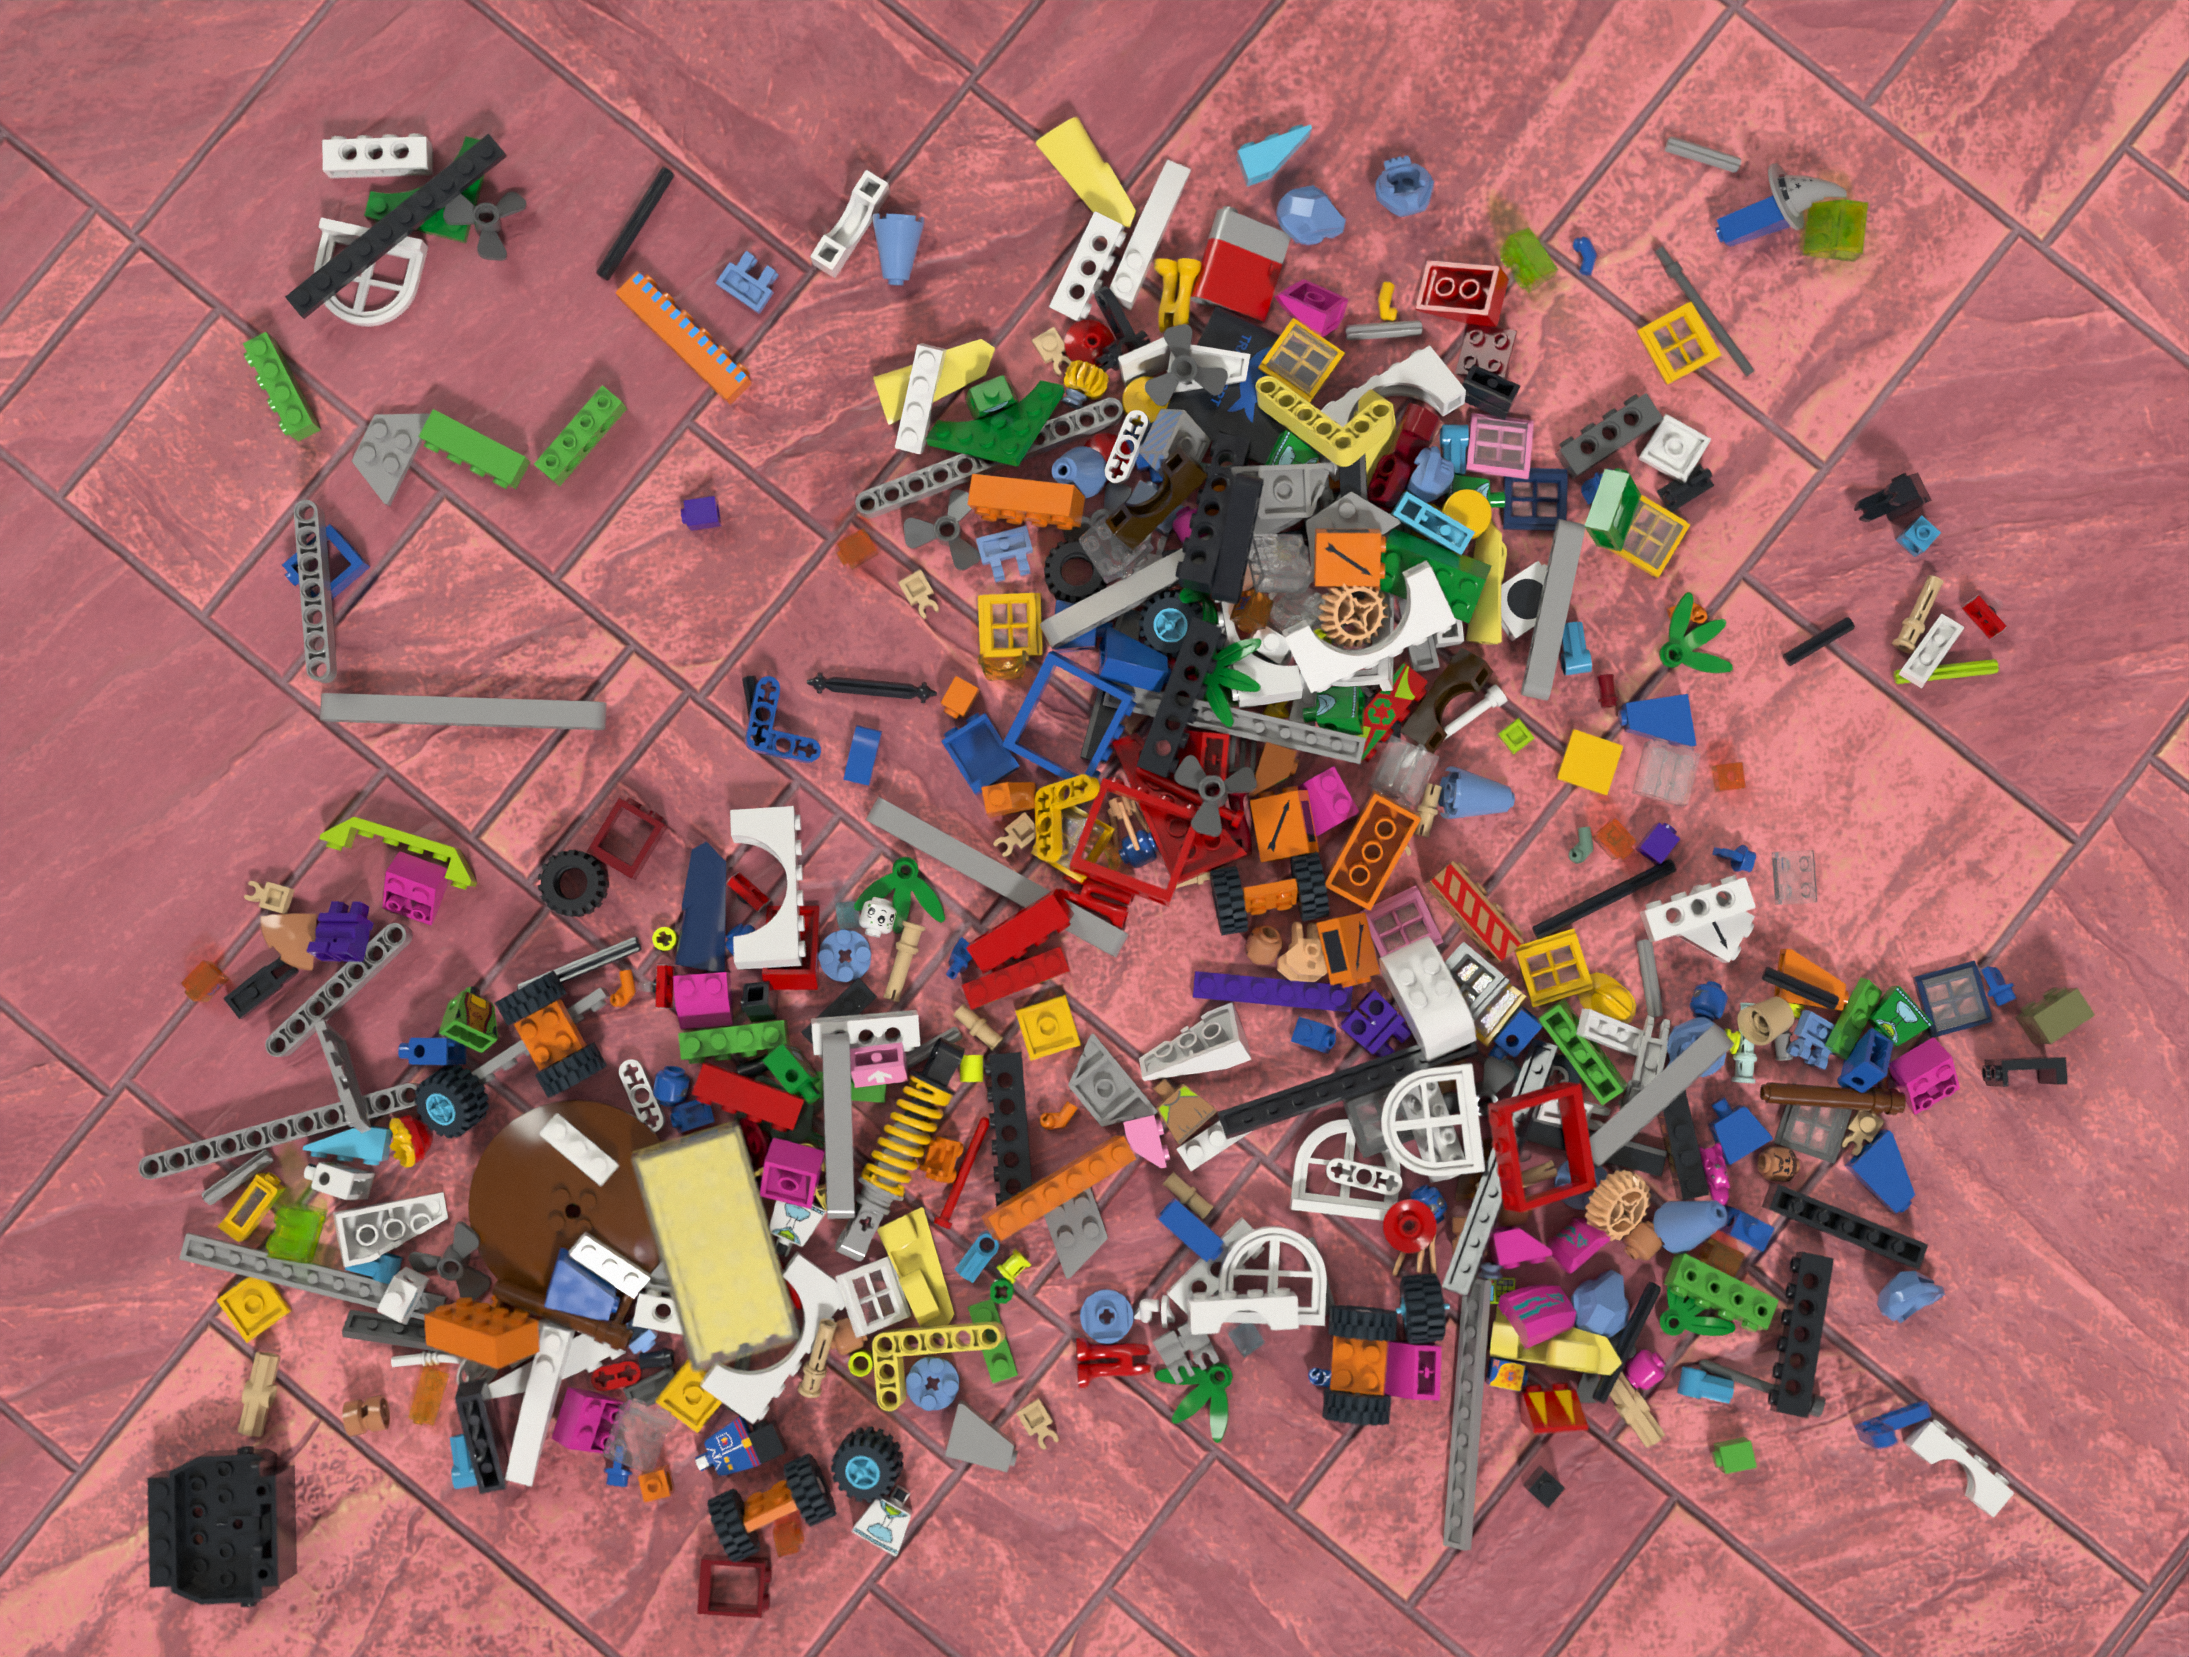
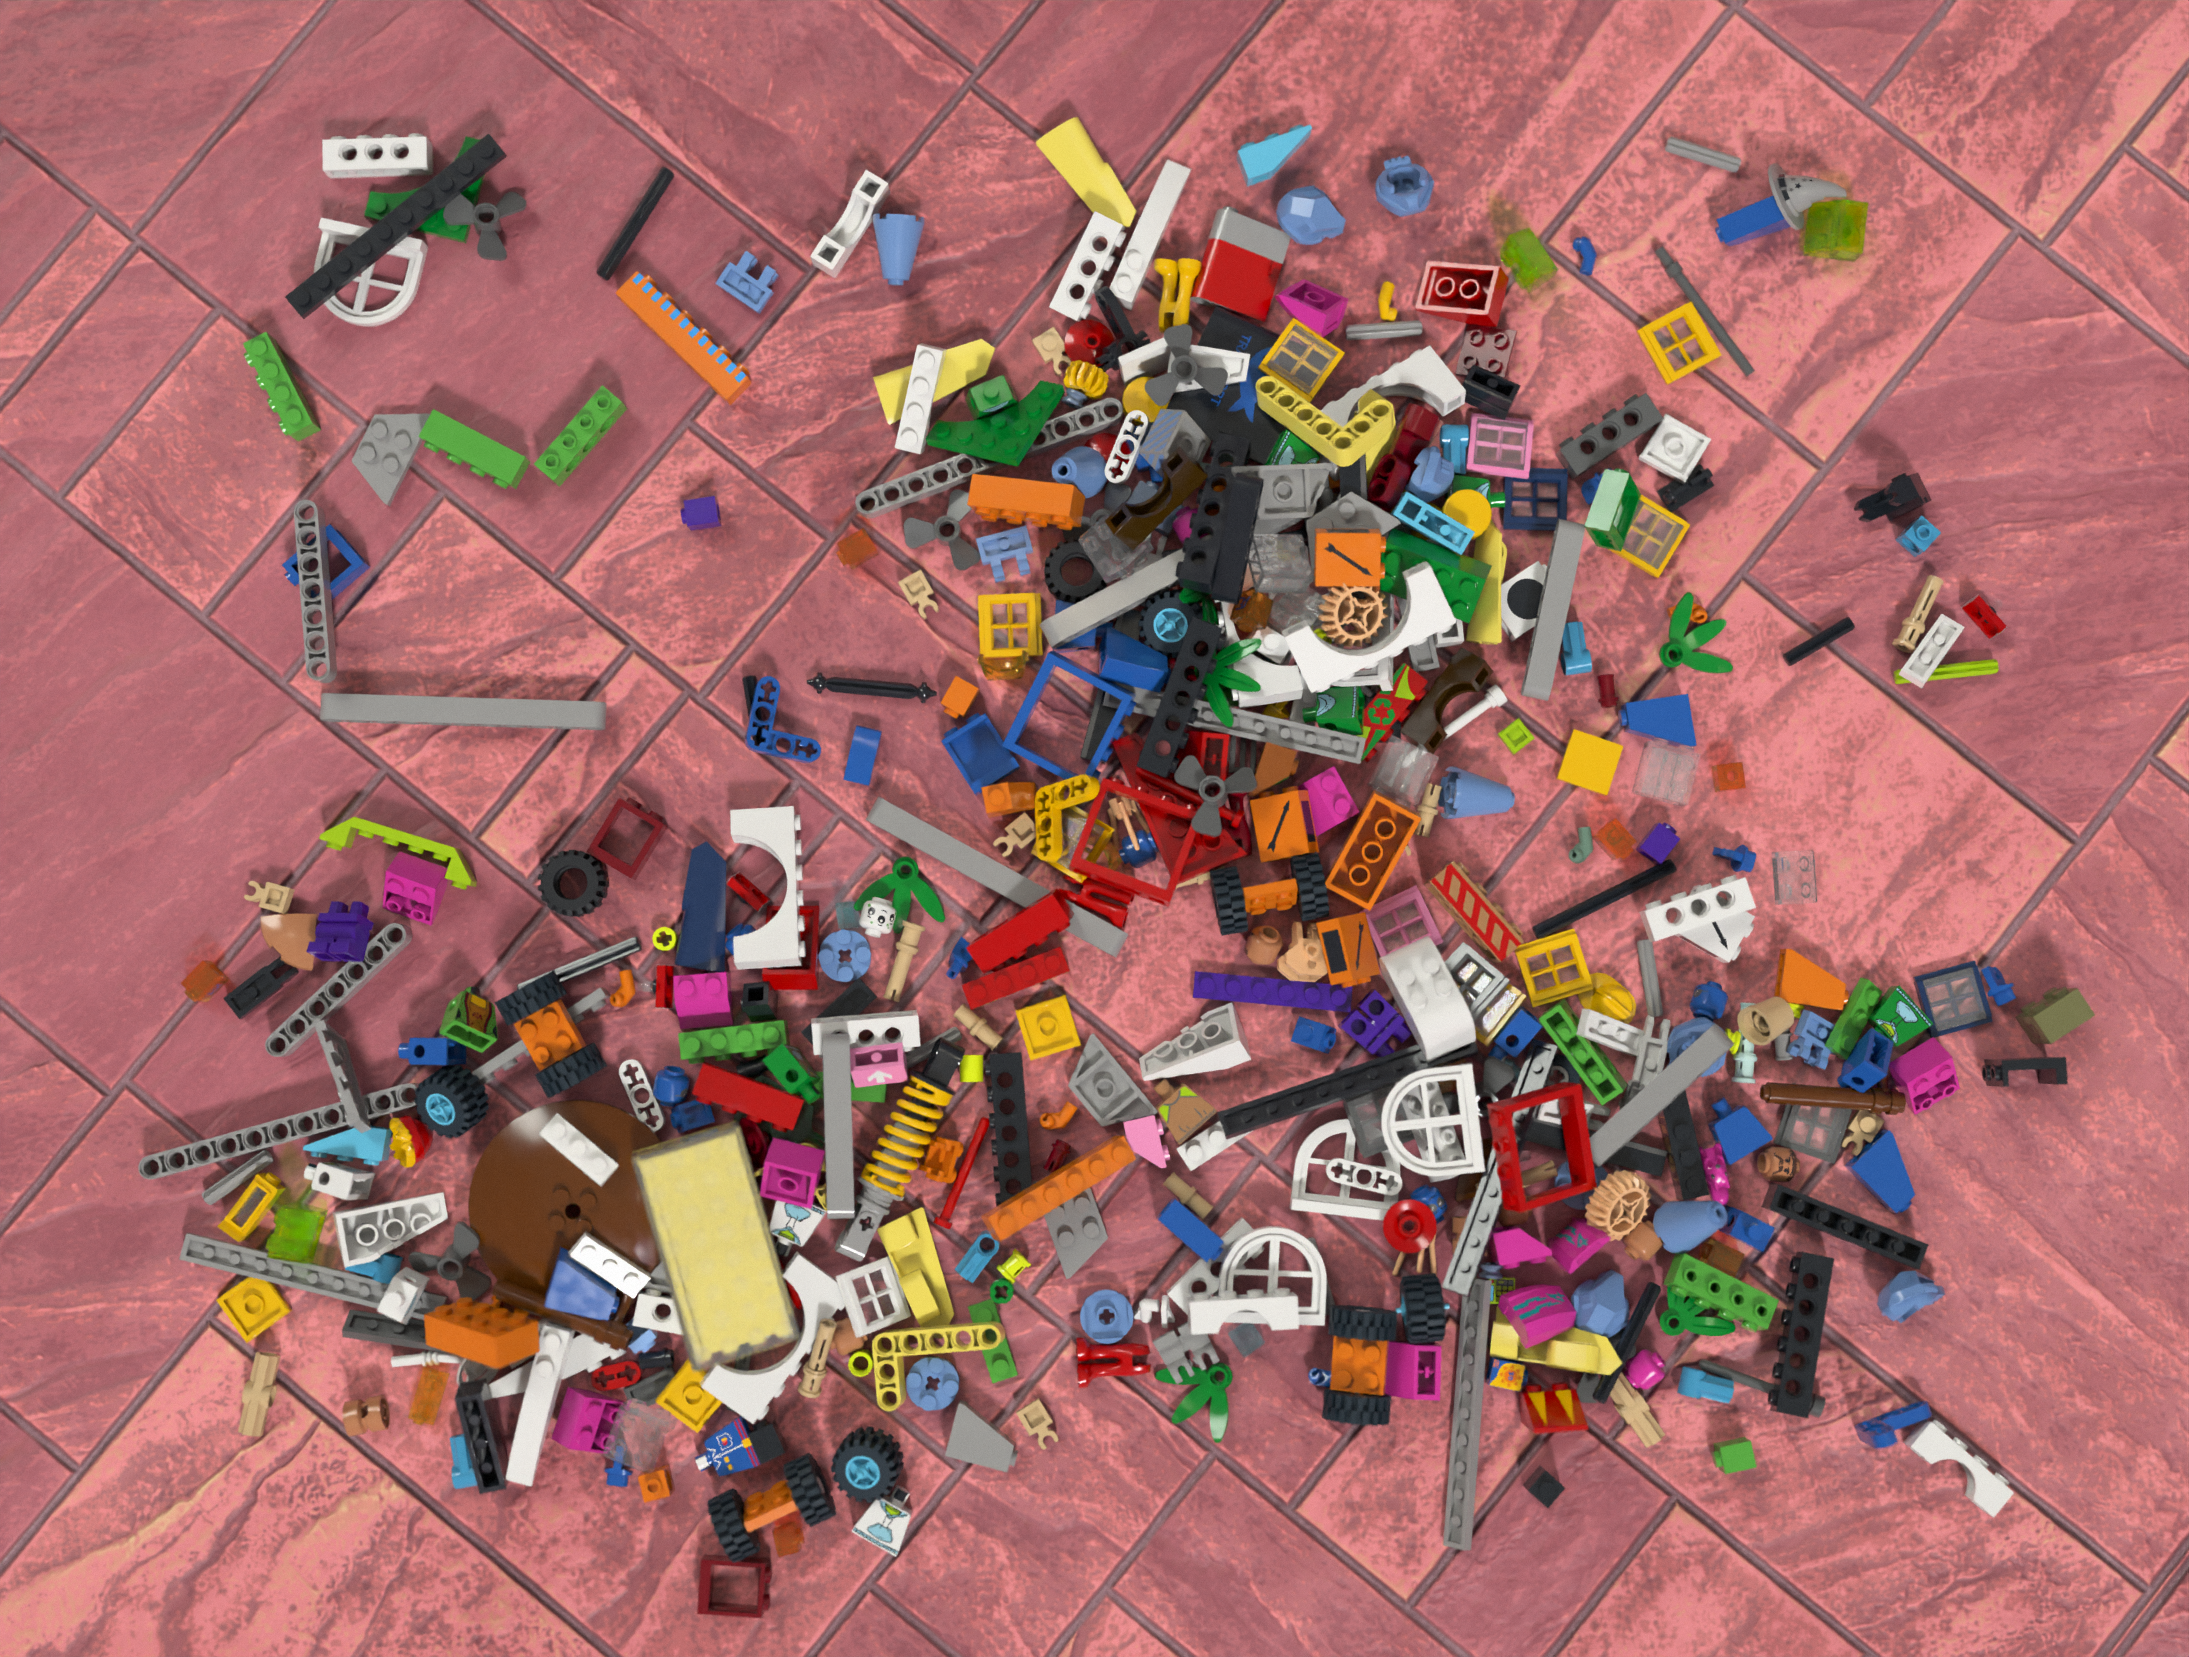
black piece [147,1446,297,1607] -> none
black axle [1762,967,1839,1009] -> none
none -> dark red pin [1043,1139,1071,1173]

